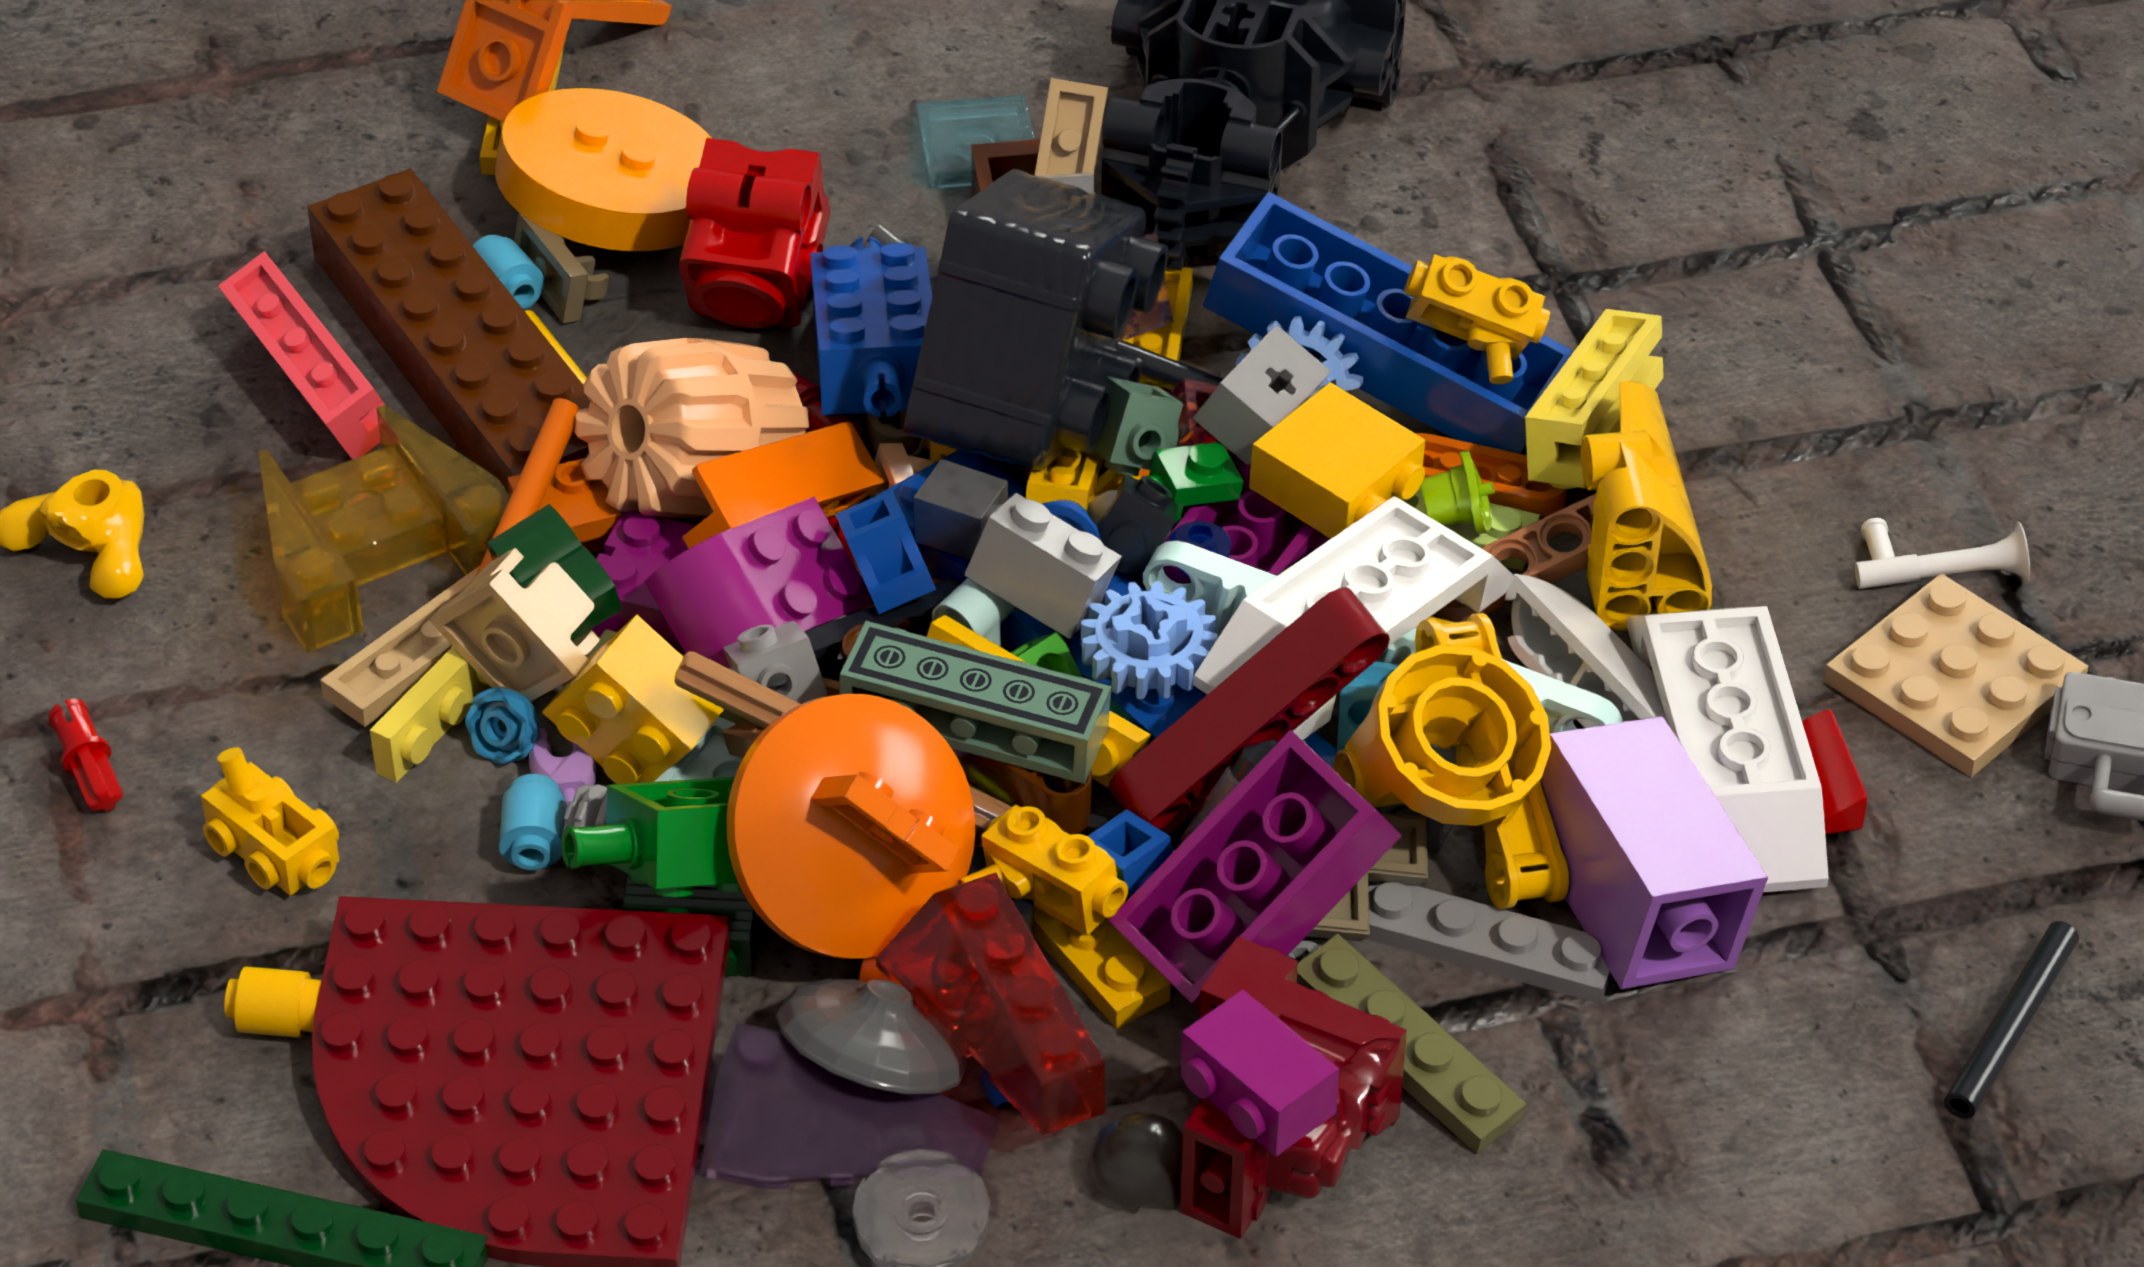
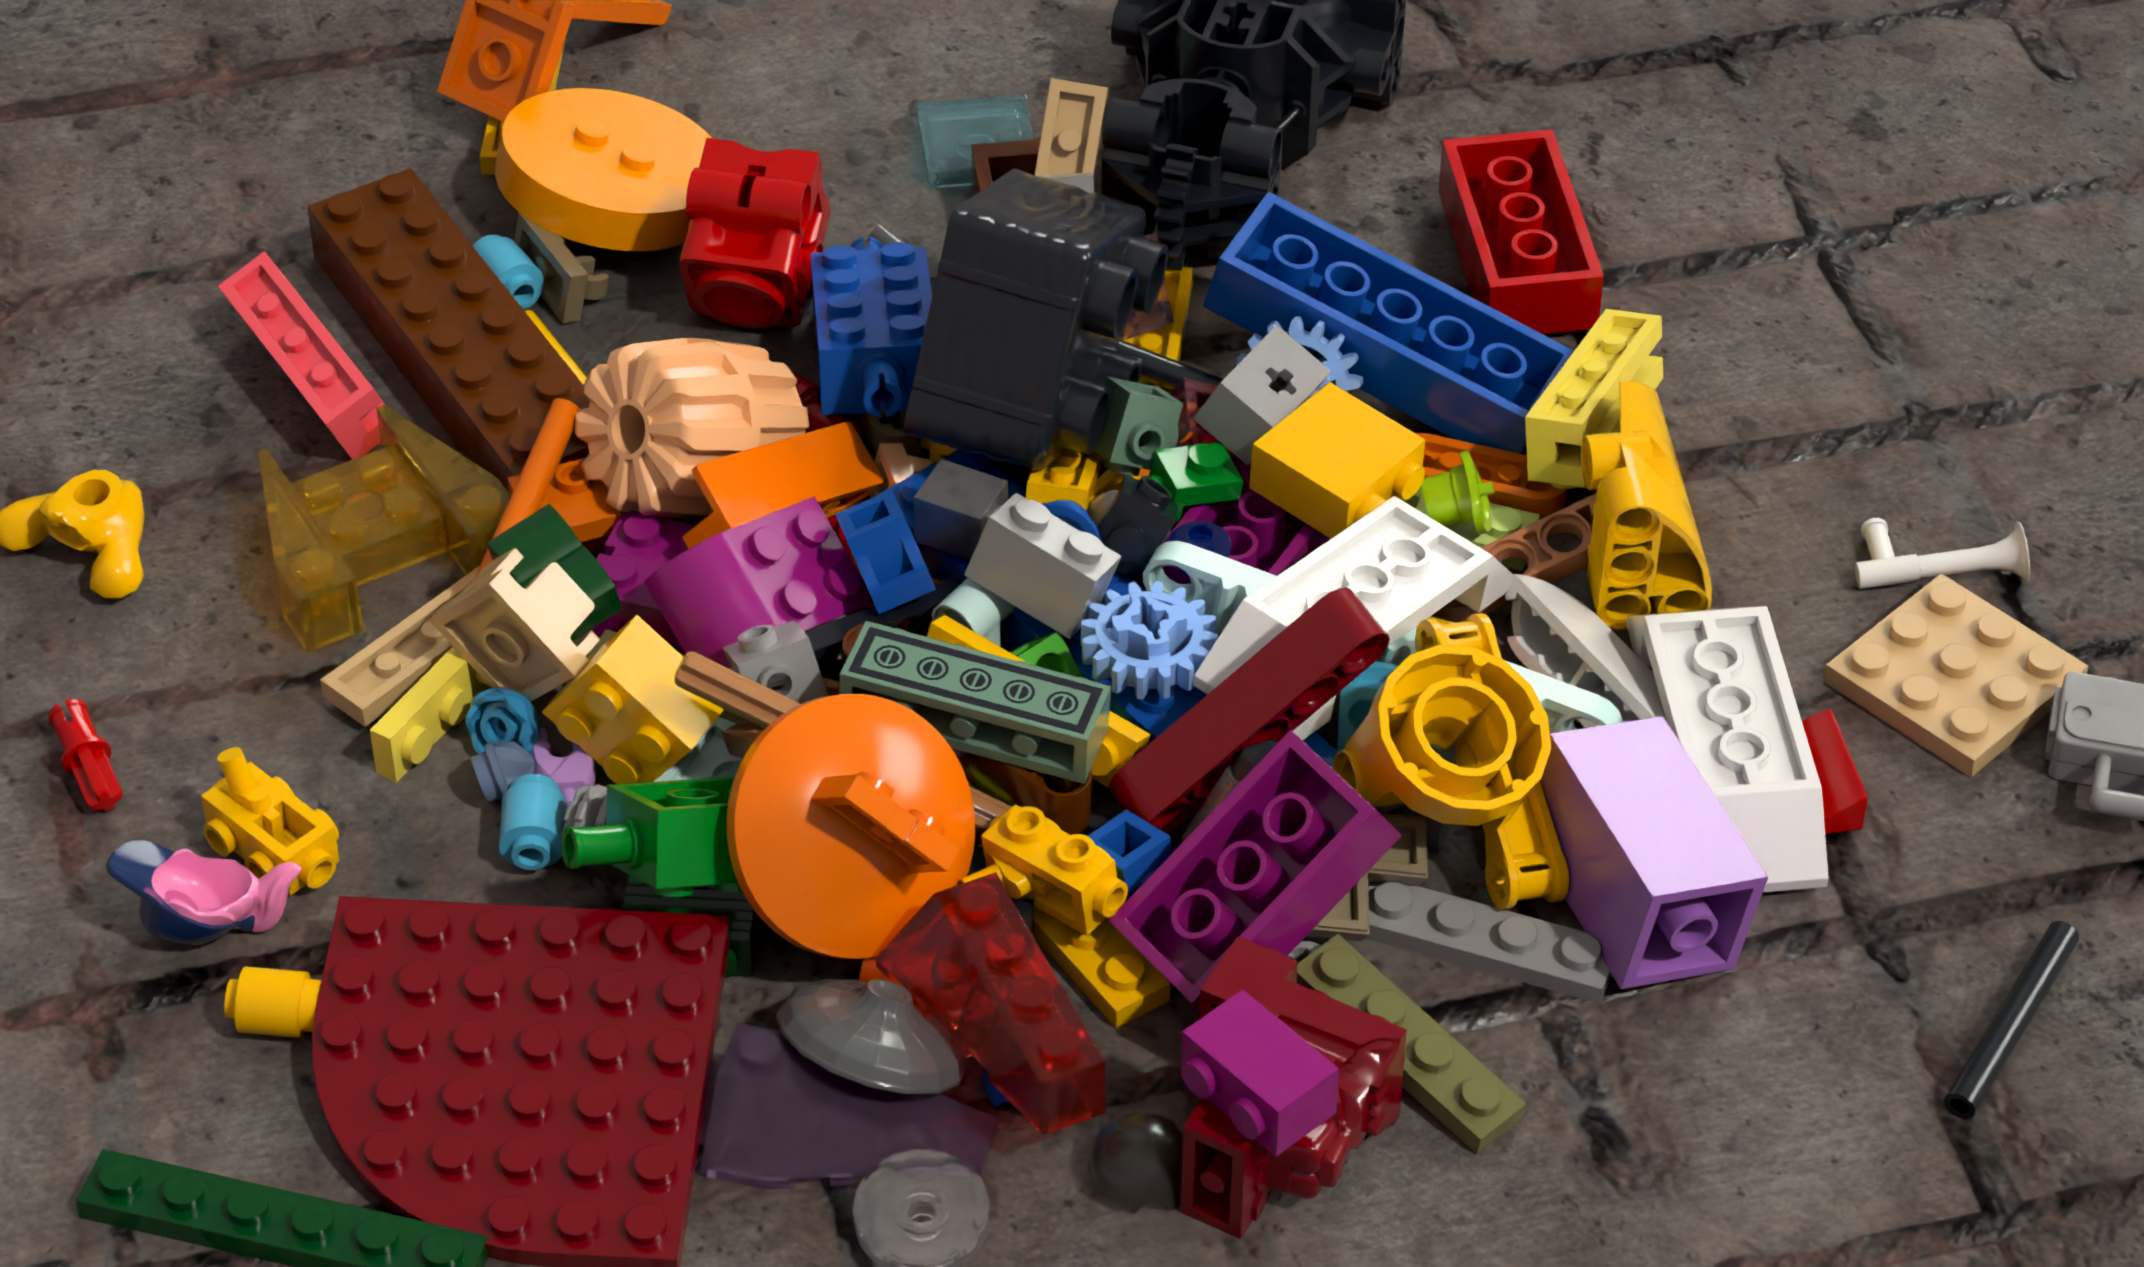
yellow brick [1404,254,1550,384] -> none
none -> bright pink hair [106,840,301,945]
none -> sand blue plate [471,742,535,804]
none -> red brick [1438,129,1604,334]

